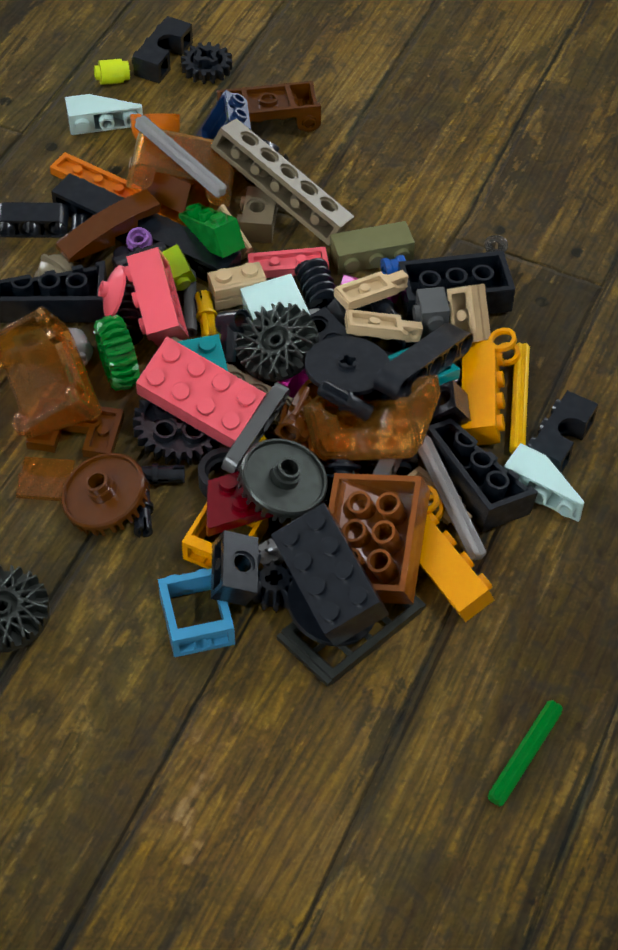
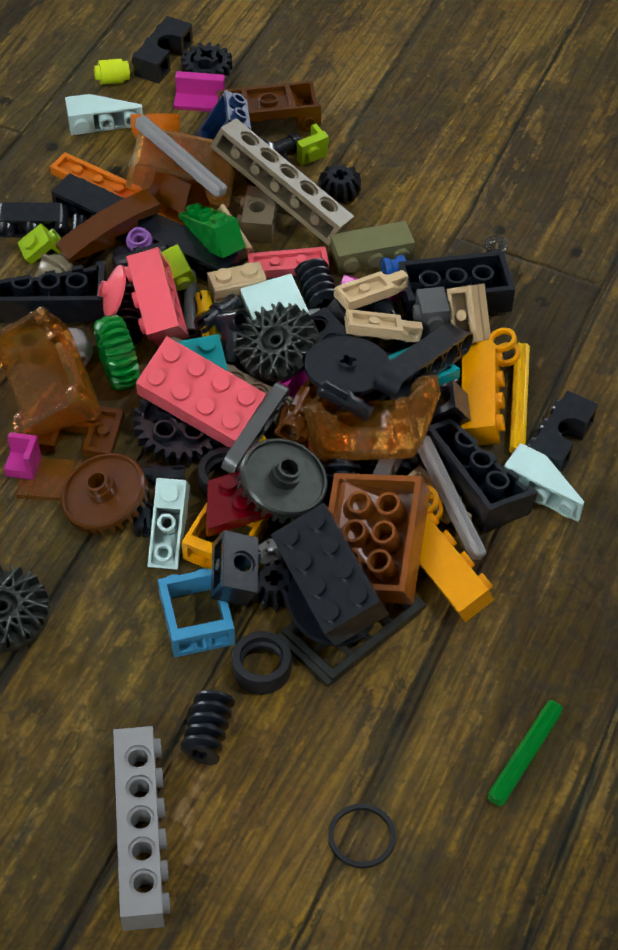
none -> dark pink panel [4,432,42,480]
none -> lime bracket [17,224,61,265]
none -> light grey brick [113,726,170,931]
none -> light aqua slope [147,478,190,570]
none -> dark pink panel [174,71,225,112]
none -> black piece [181,690,235,765]
none -> black pin [194,294,241,333]
none -> black tyre [232,631,292,695]
none -> black pin [273,133,301,155]
none -> lime bracket [297,124,329,166]
none -> black gear [319,163,361,205]
none -> black piece [328,804,396,868]

